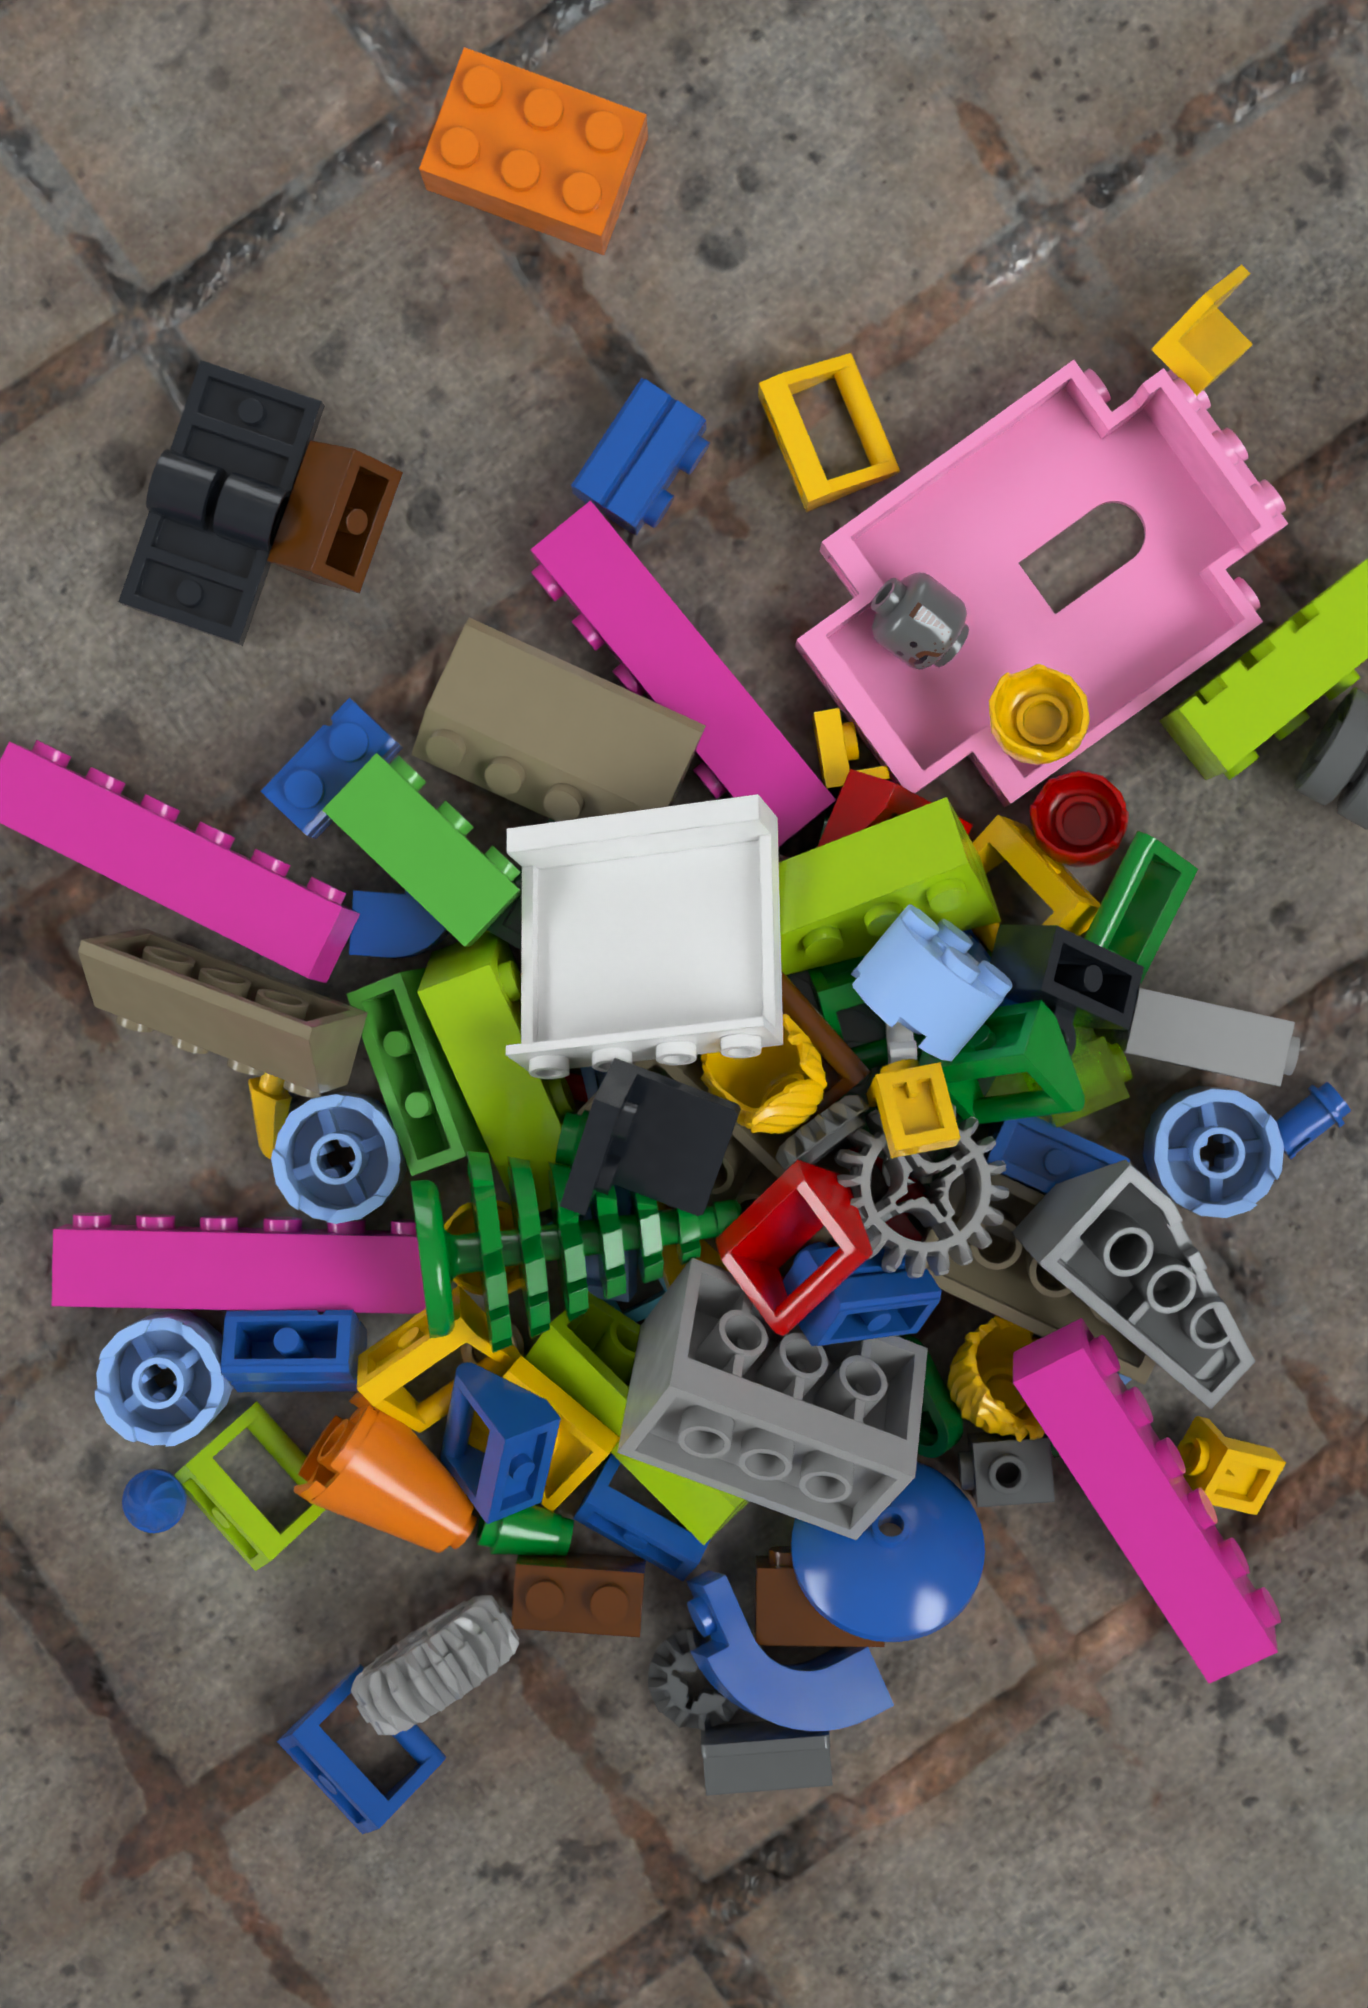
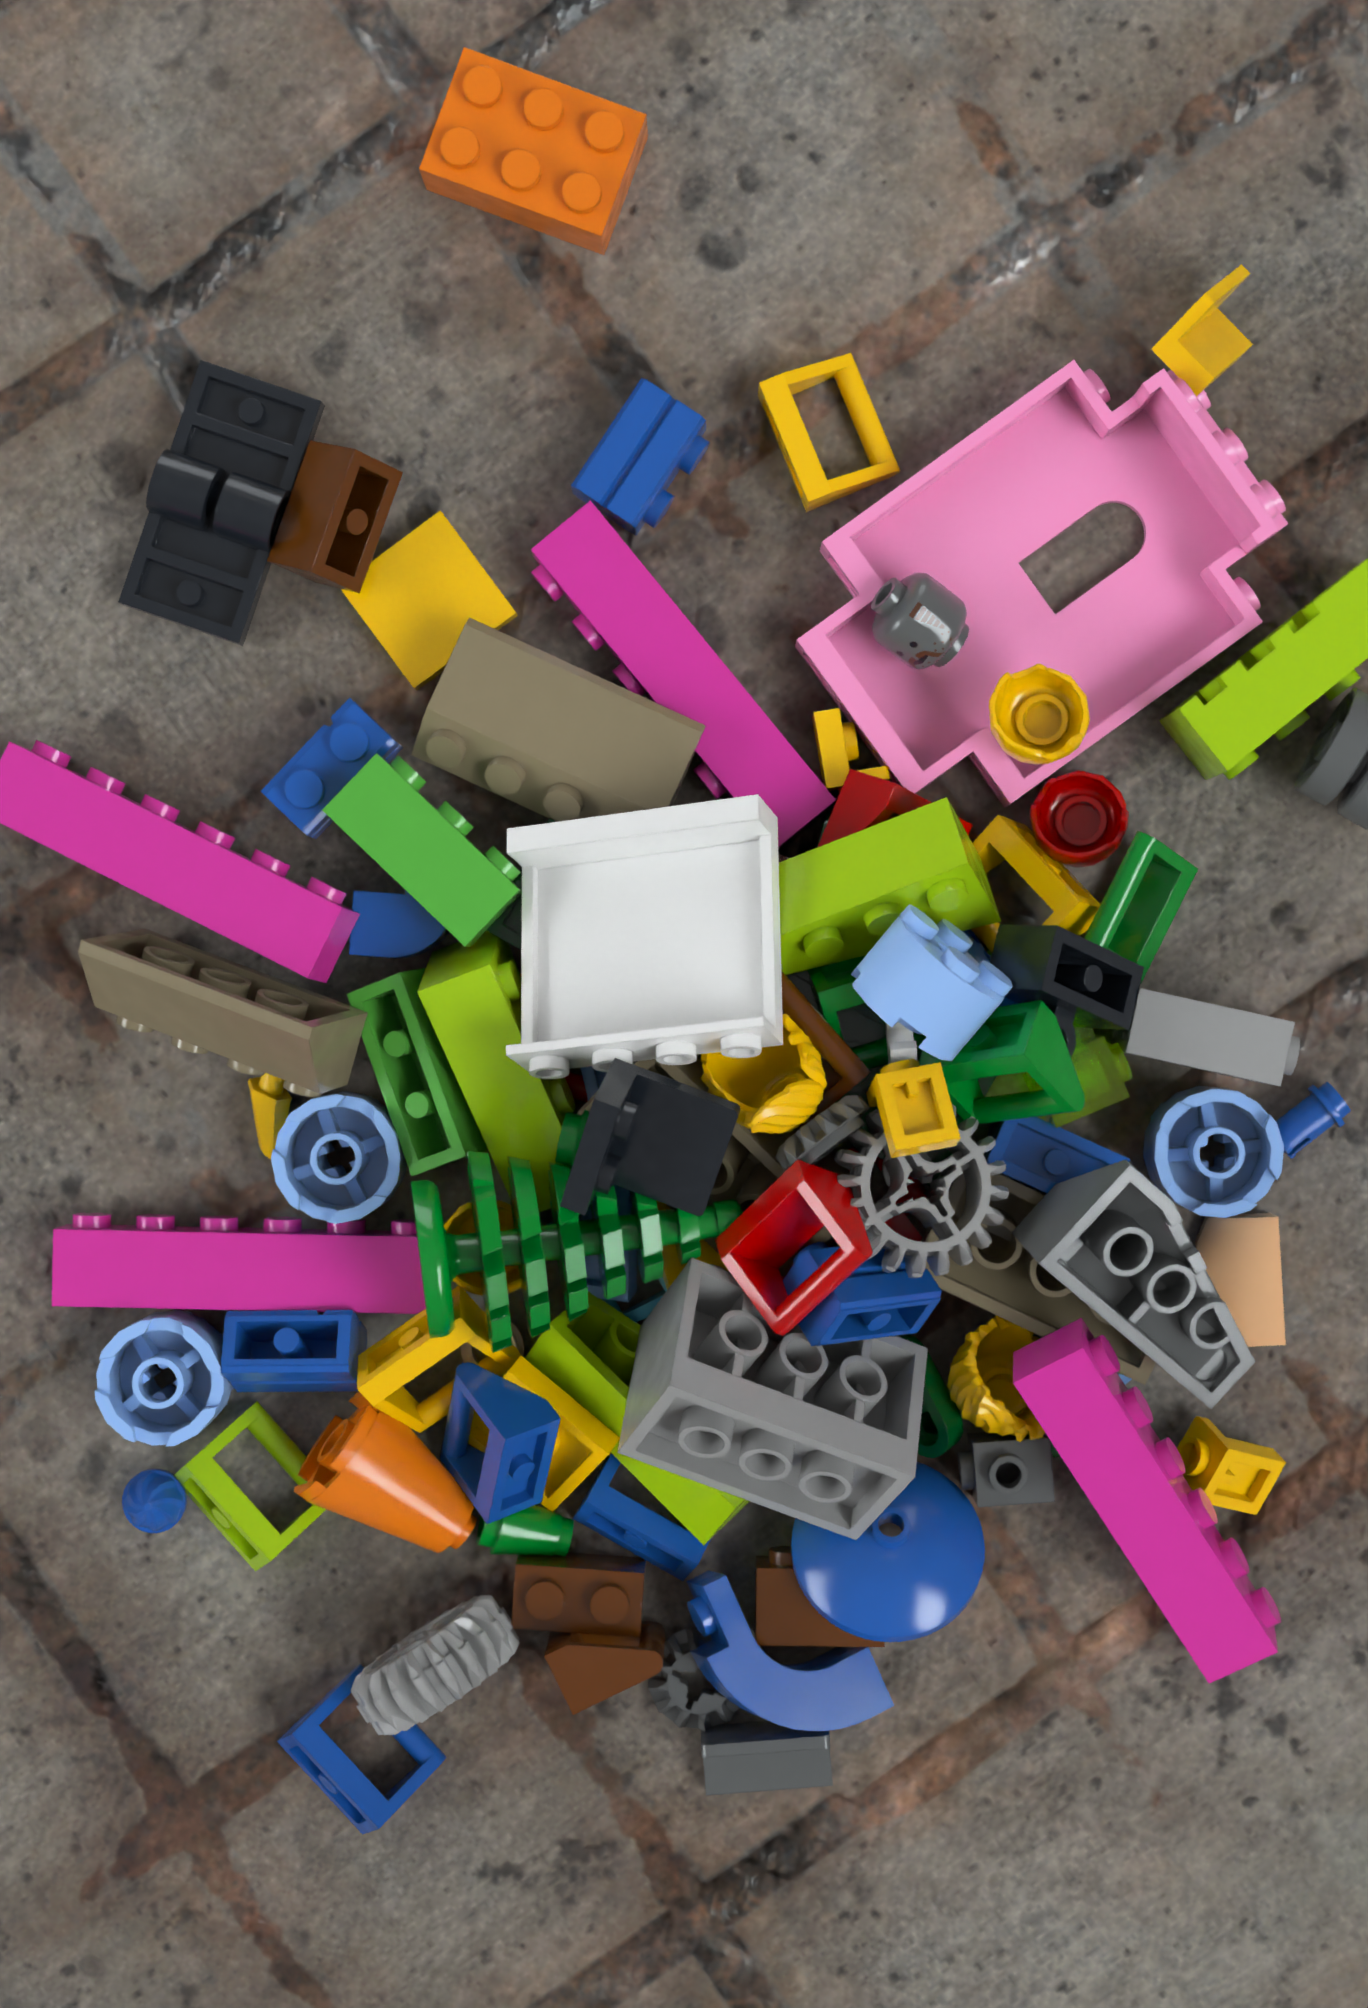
none -> yellow tile [341,510,518,691]
none -> reddish brown tile [544,1621,665,1715]
none -> light nougat slope [1195,1213,1286,1347]

